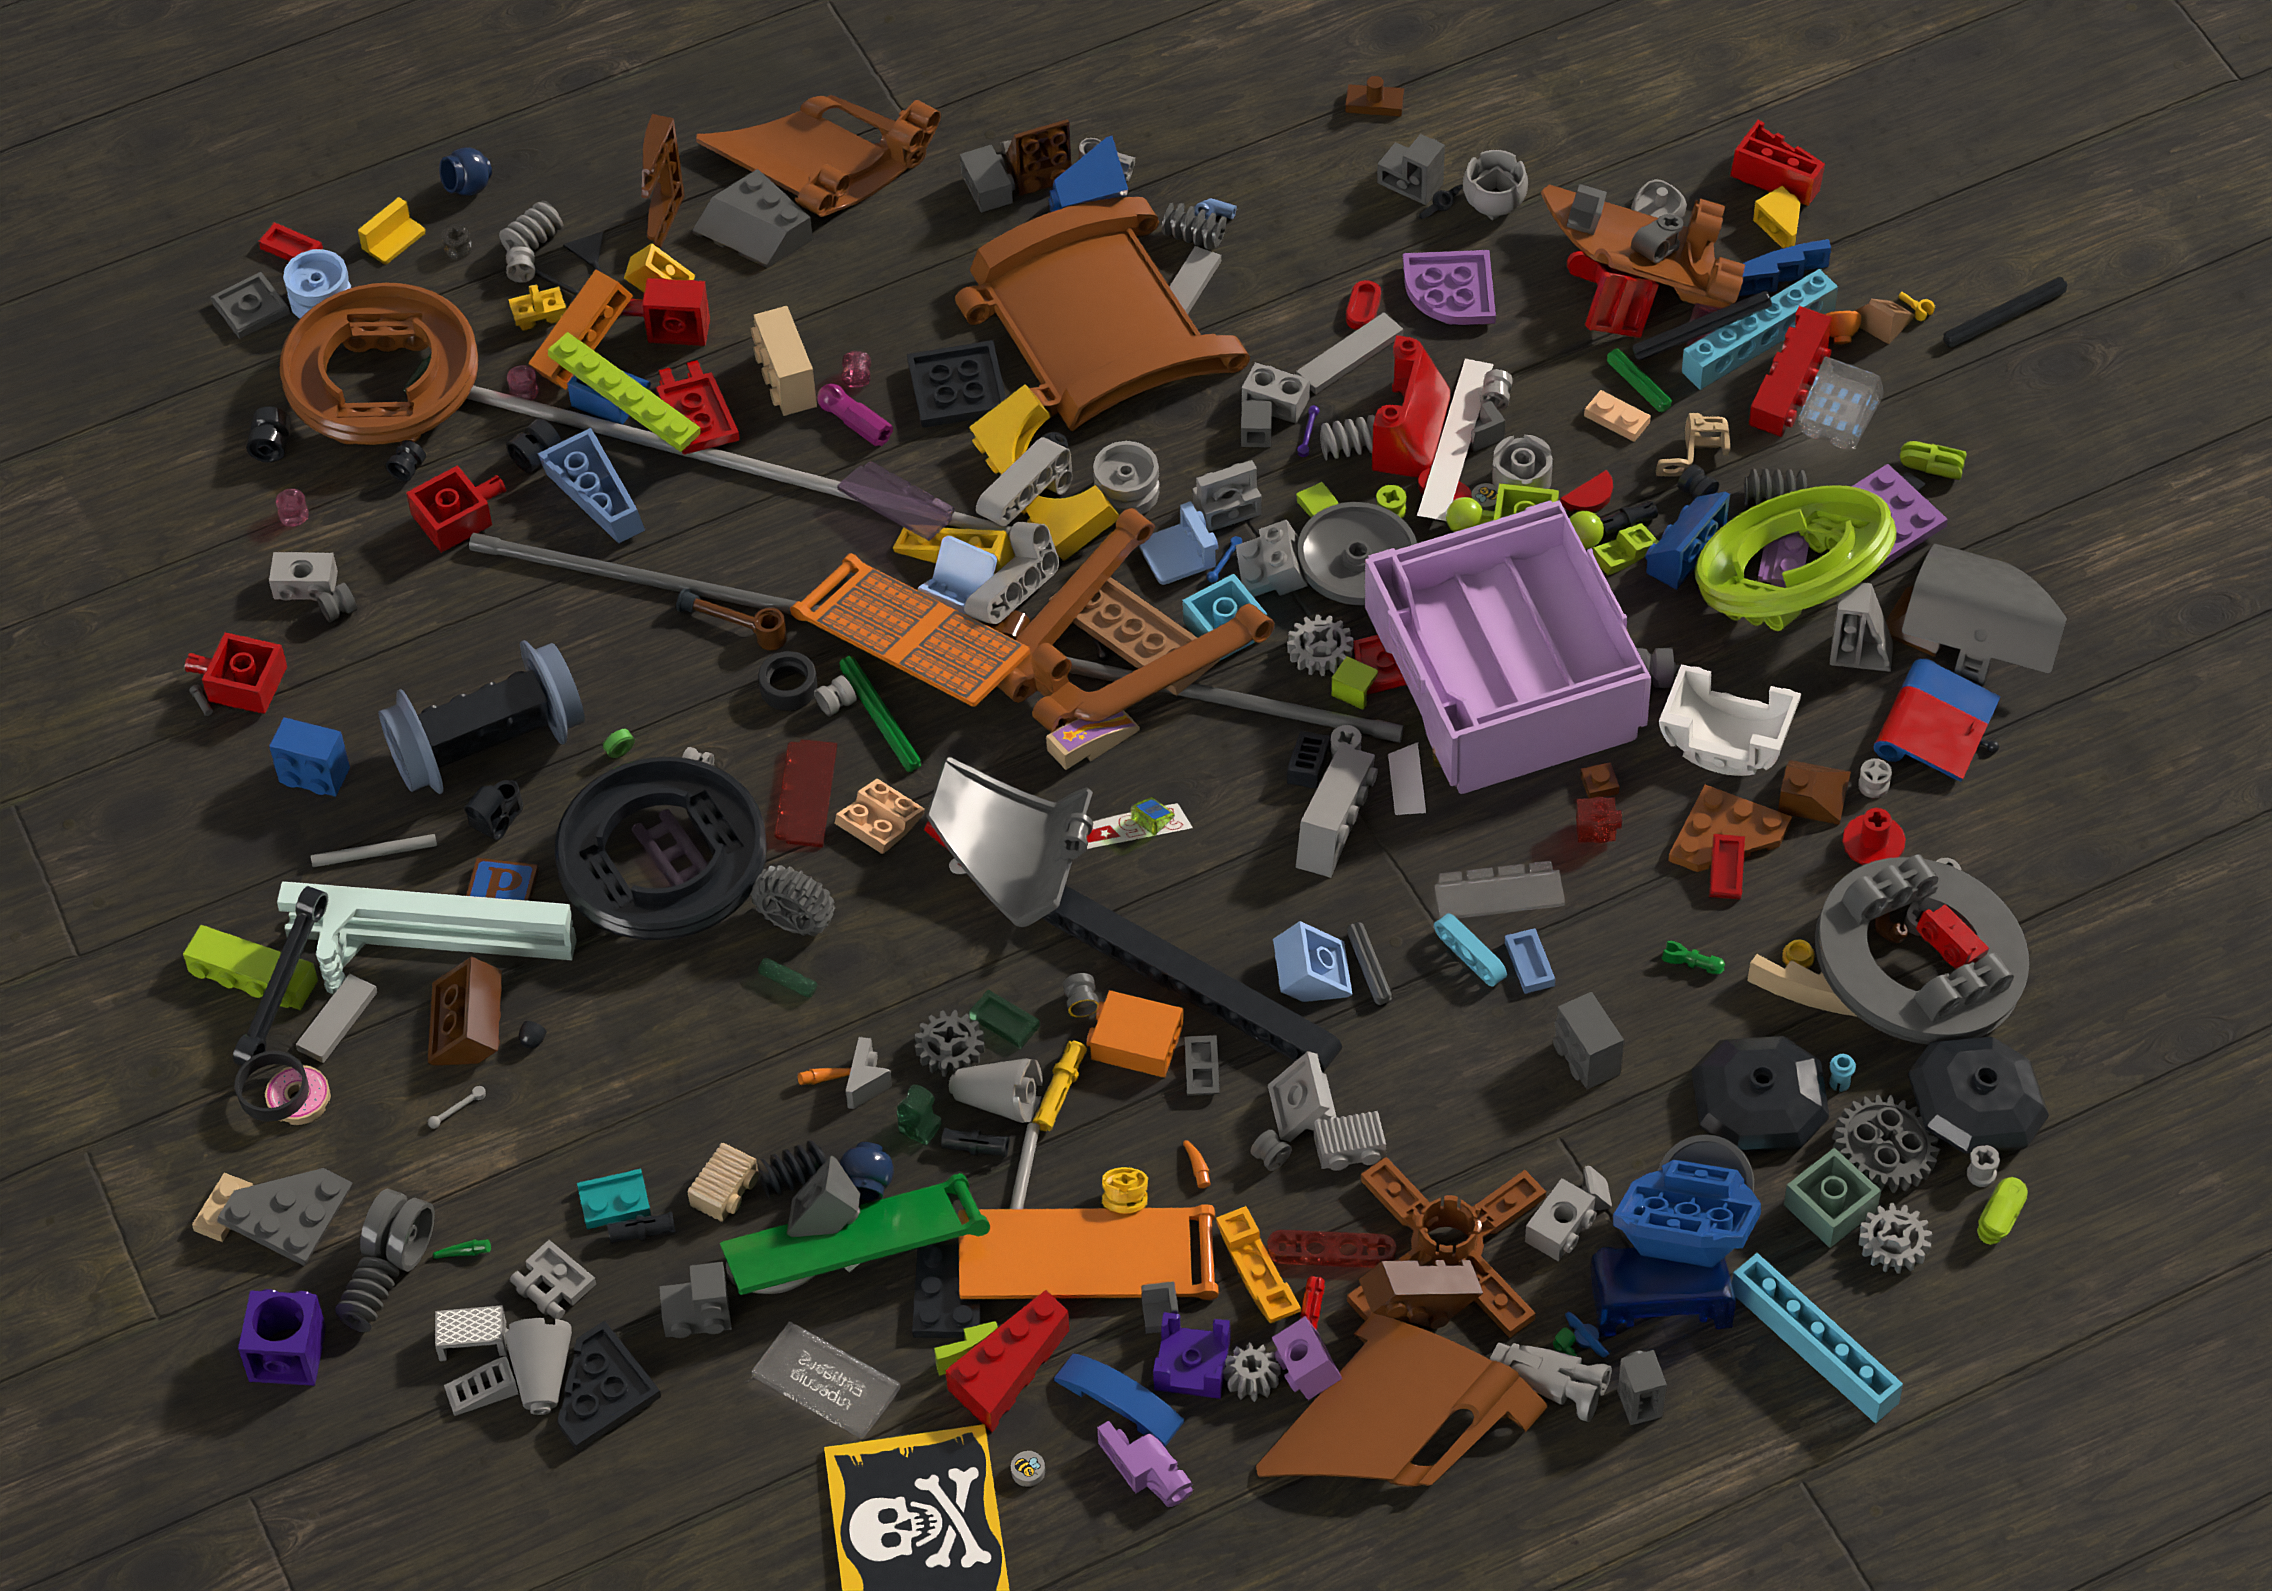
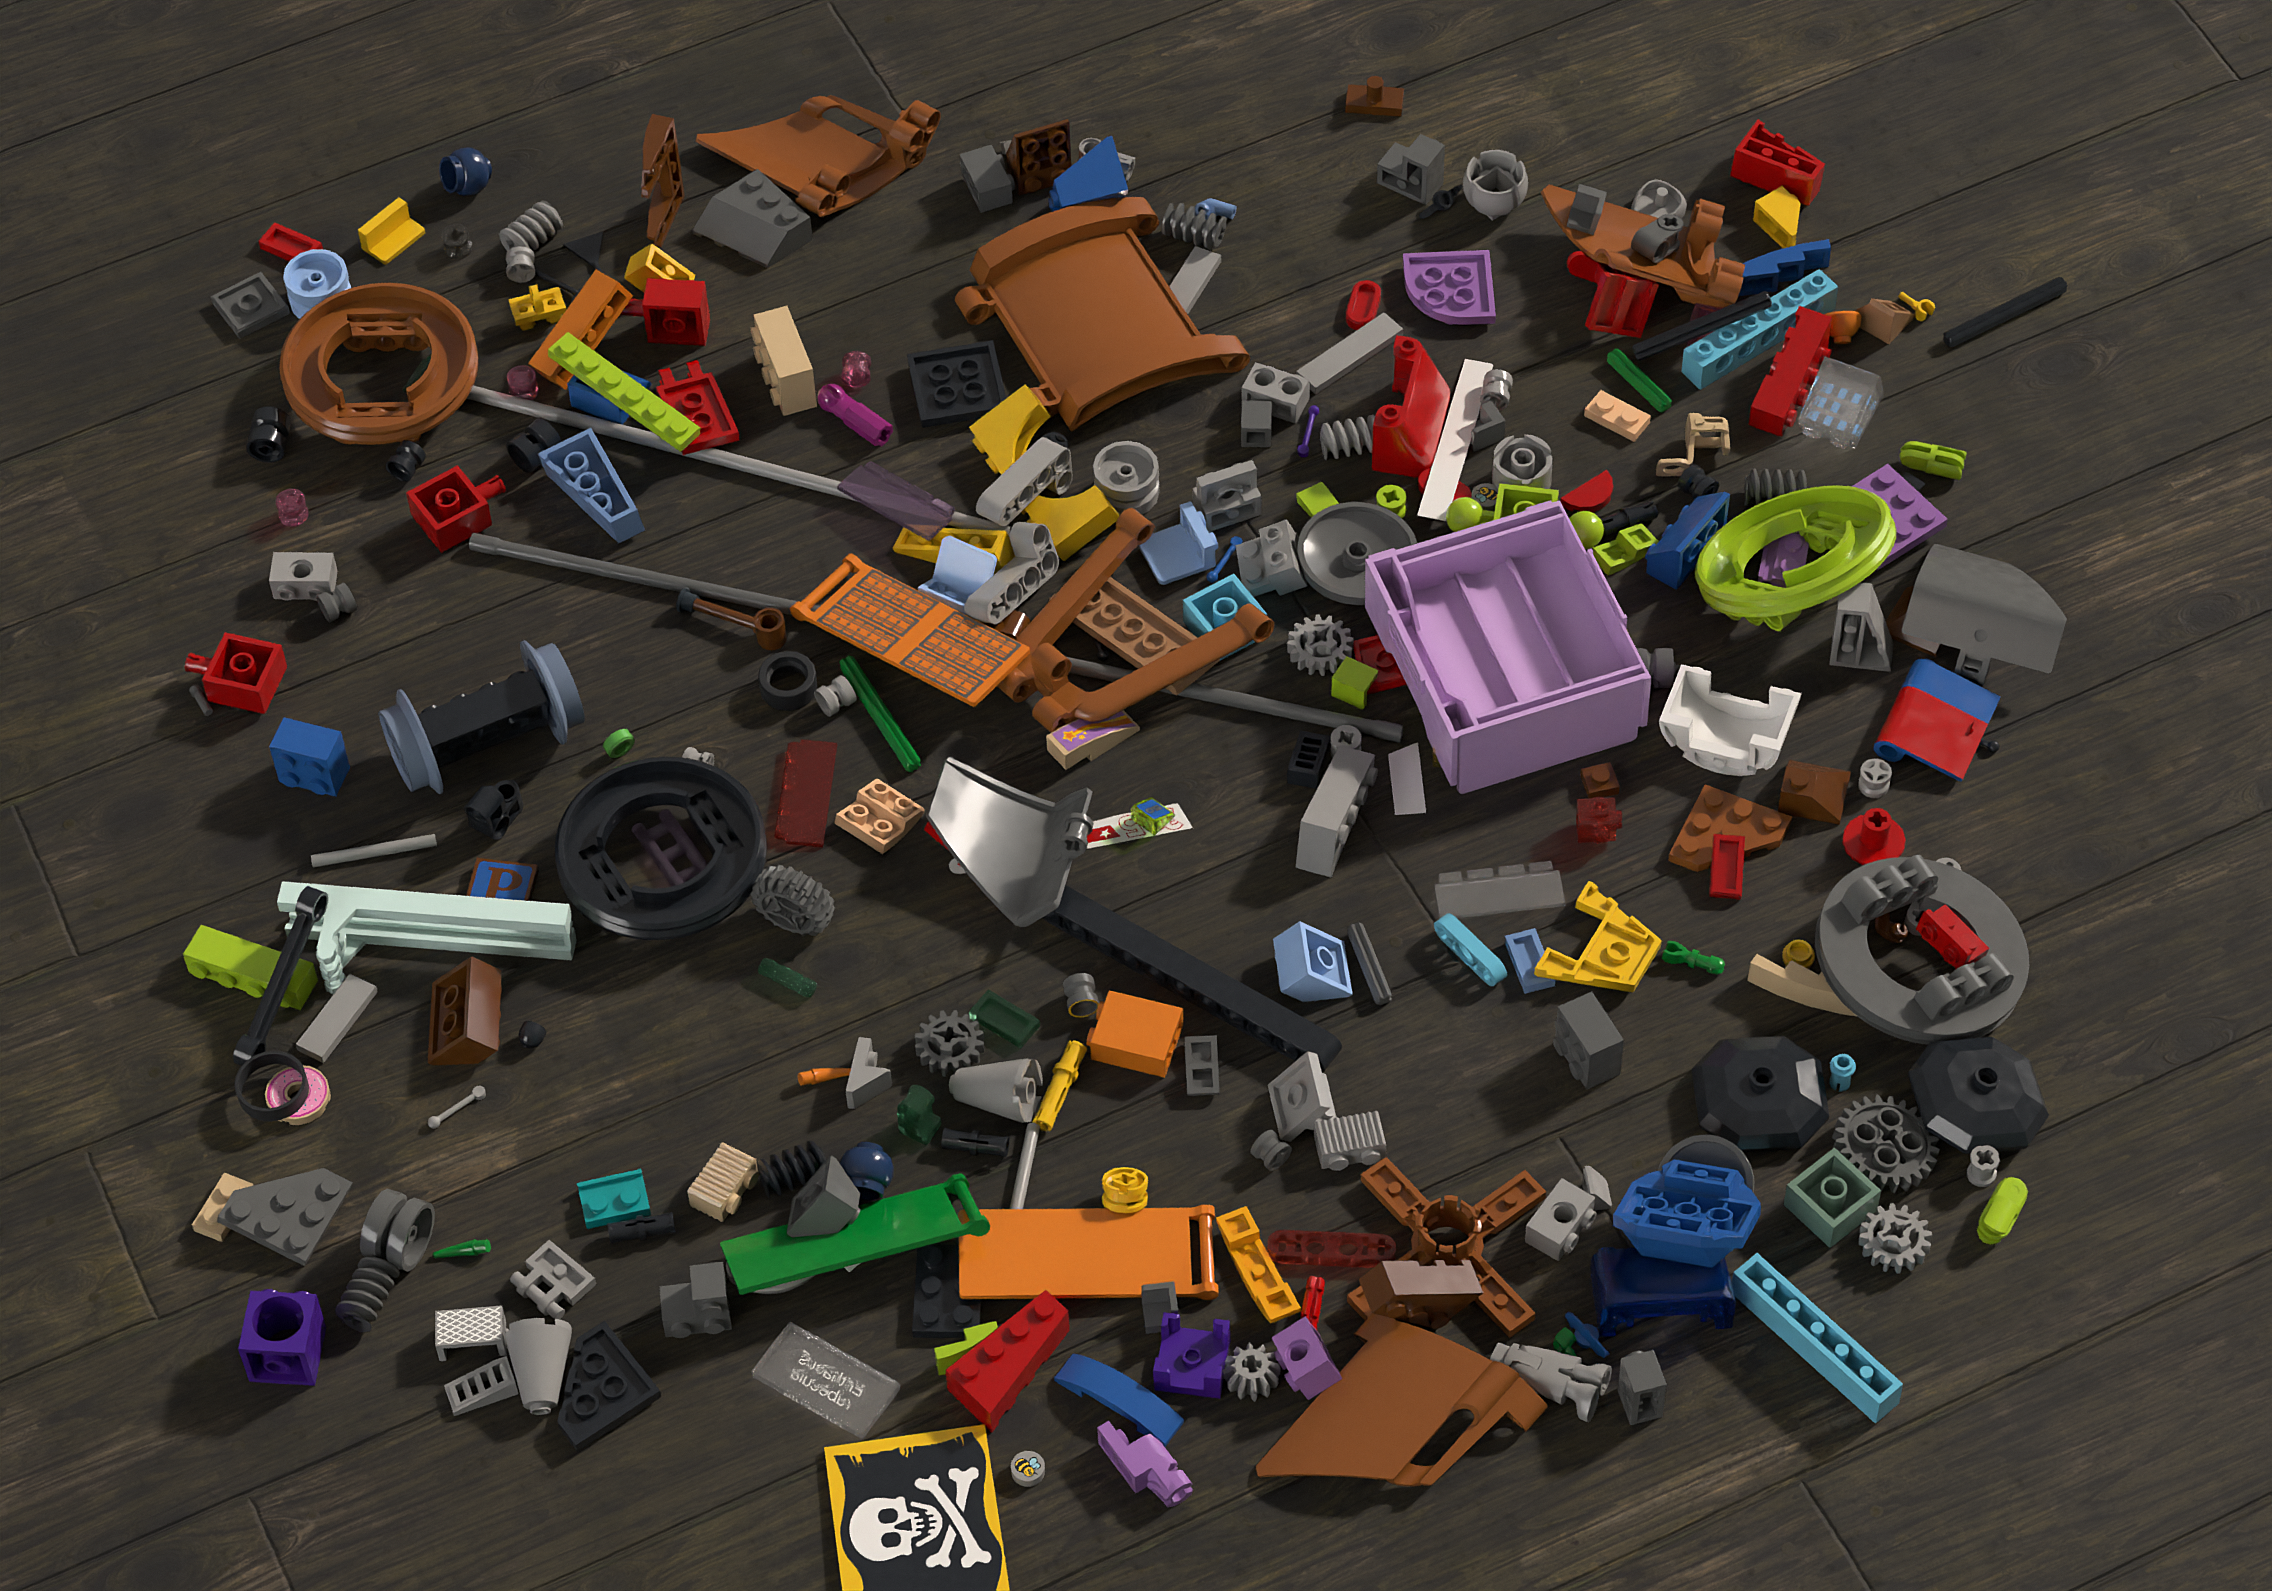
orange helmet [1183,1140,1211,1188] -> none
none -> yellow wing [1534,881,1662,992]

